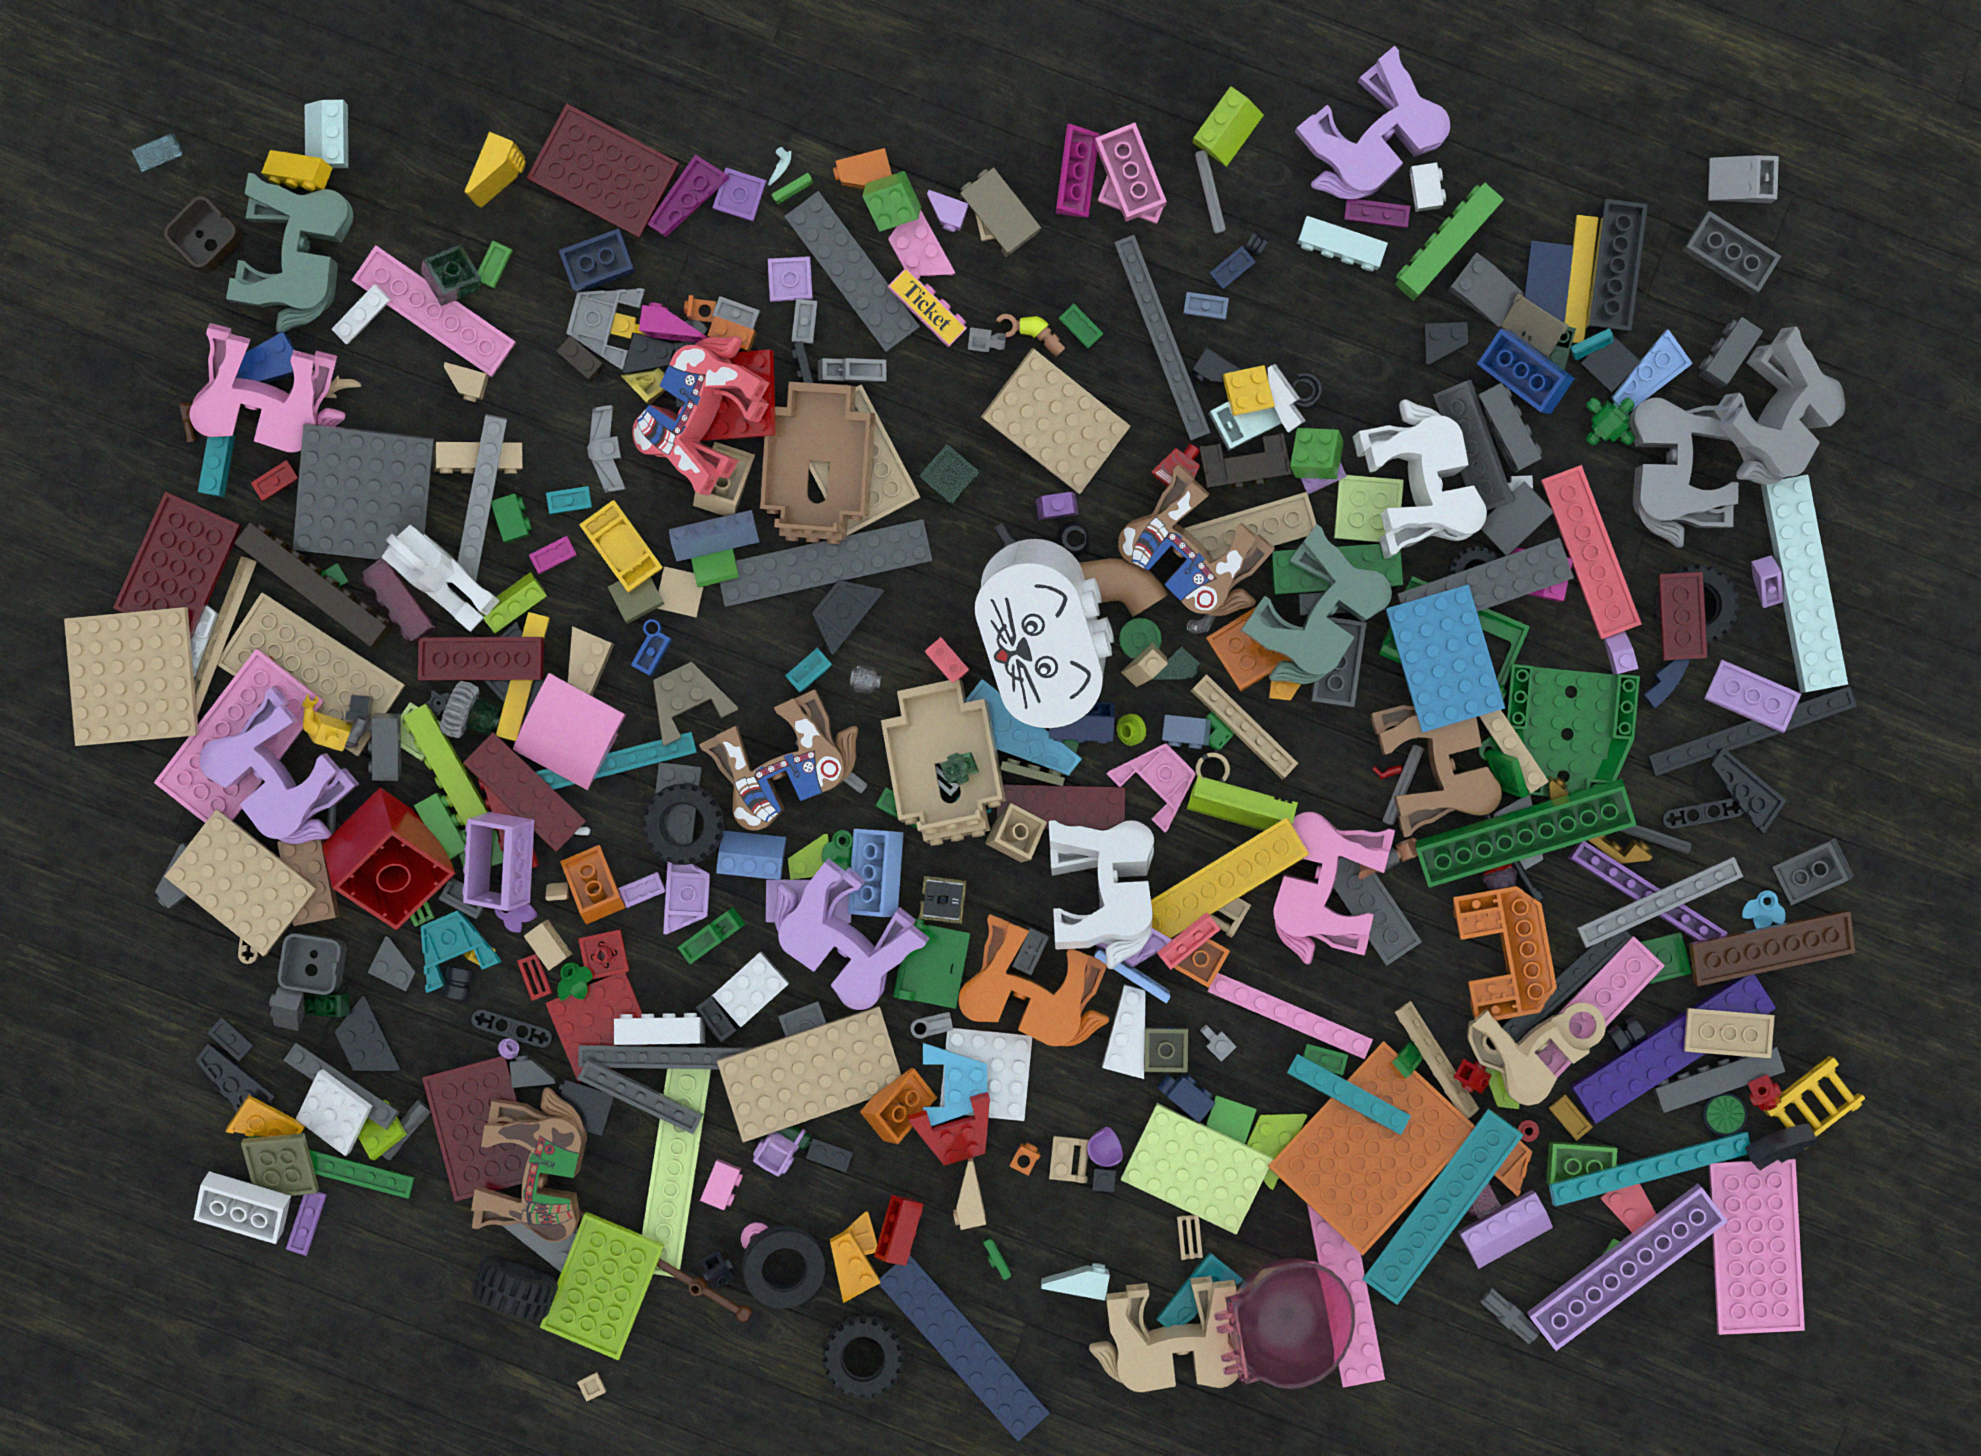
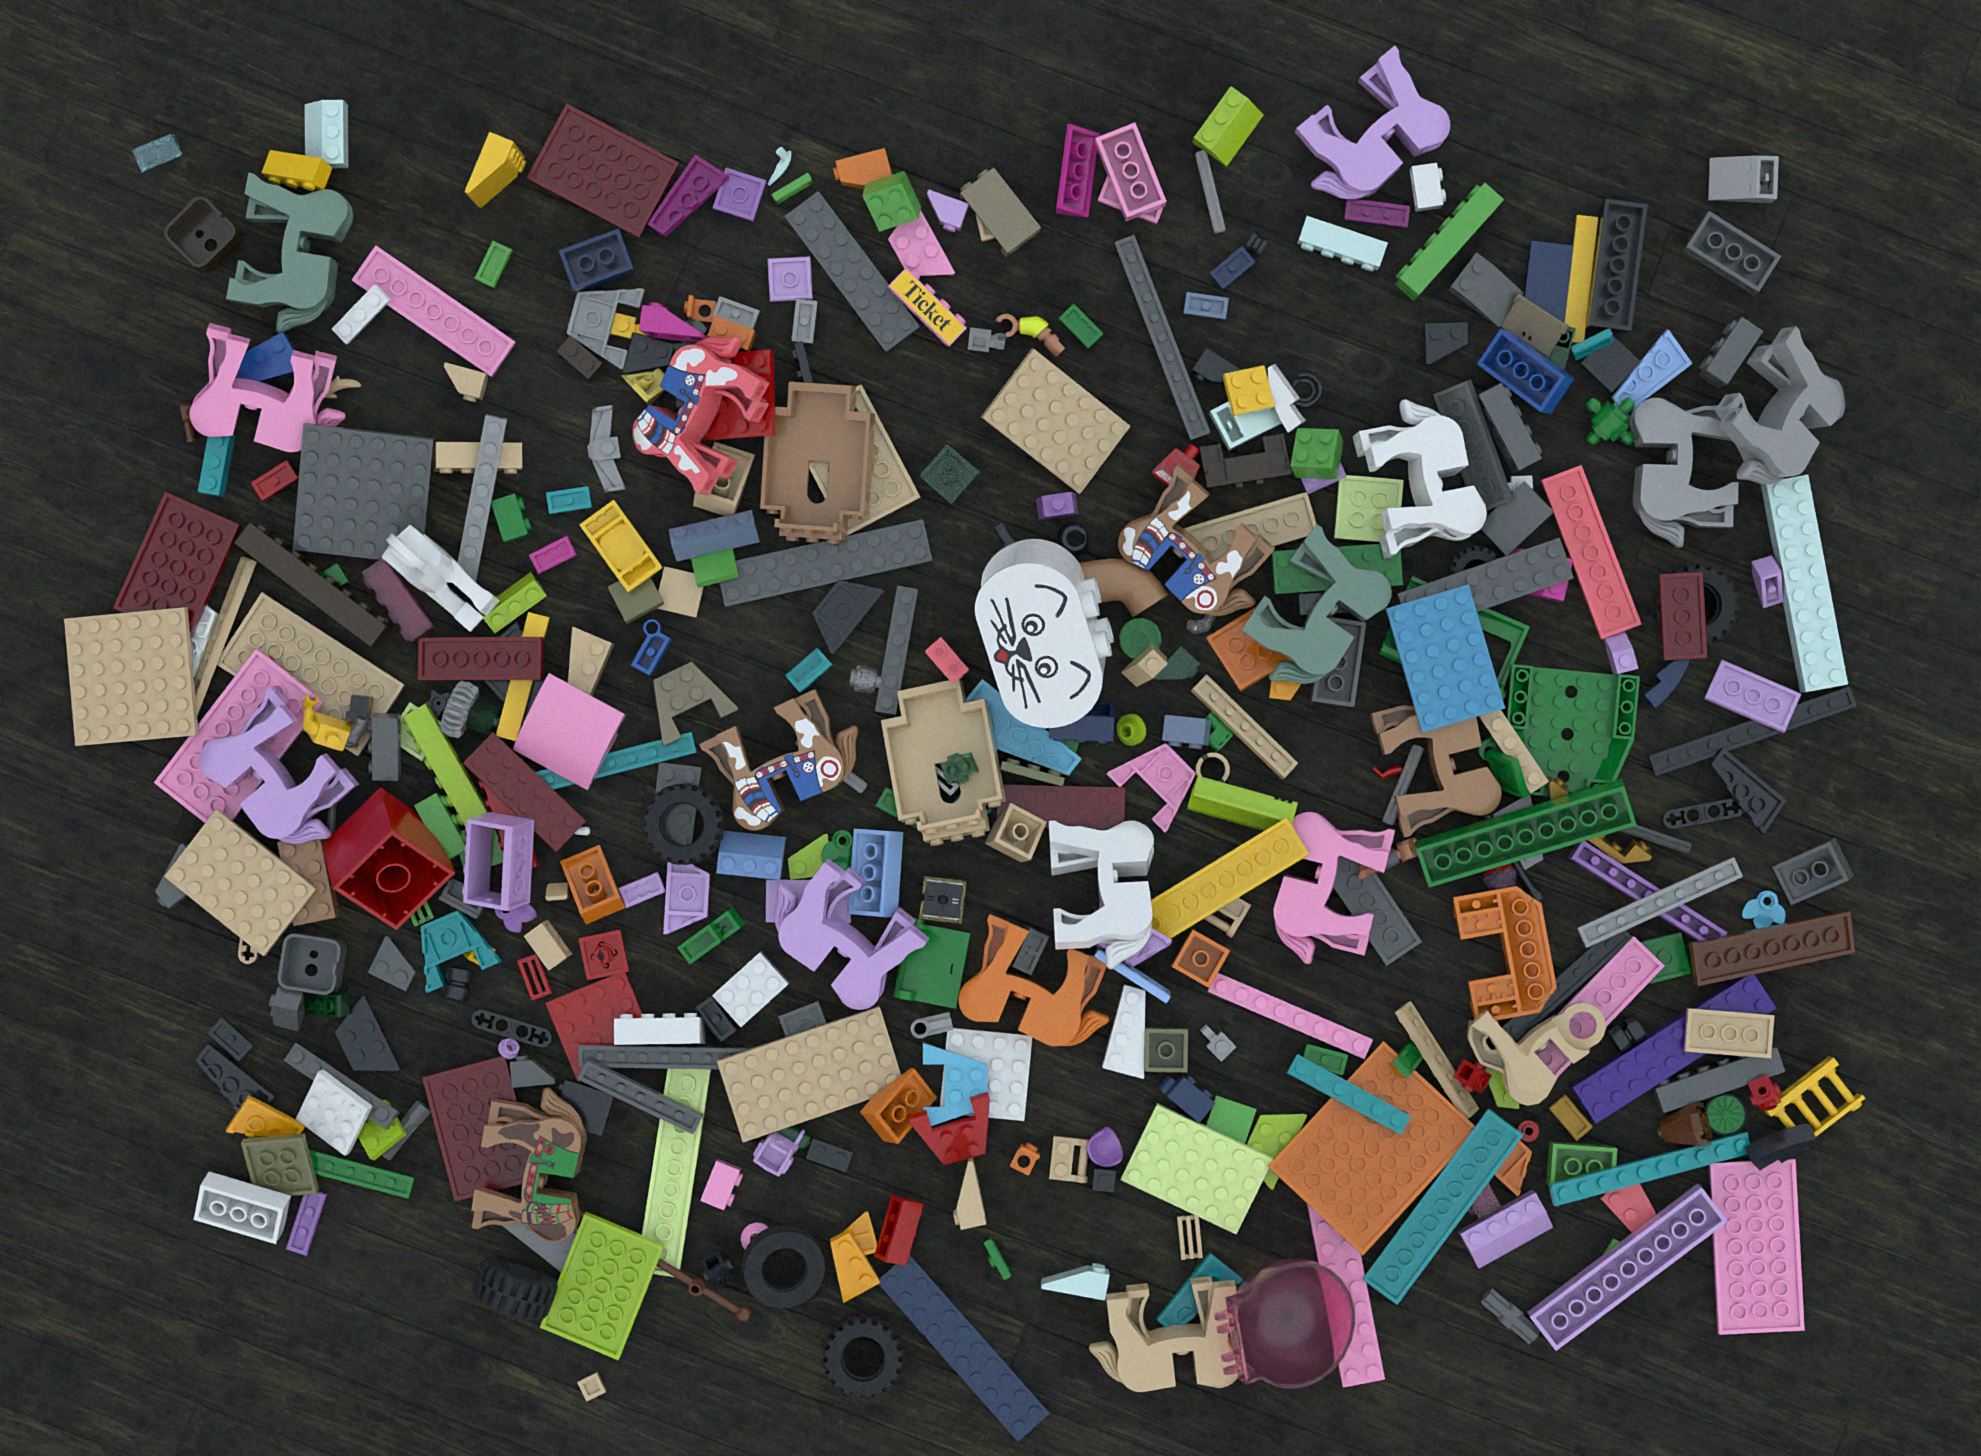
clear green brick [421,244,481,306] -> none
green plate [557,962,593,1001] -> none
light grey slope [818,358,886,382] -> none
coral plate [1157,912,1220,970] -> none
none -> dark grey plate [875,586,918,715]
none -> reddish brown cone [1657,1102,1712,1147]

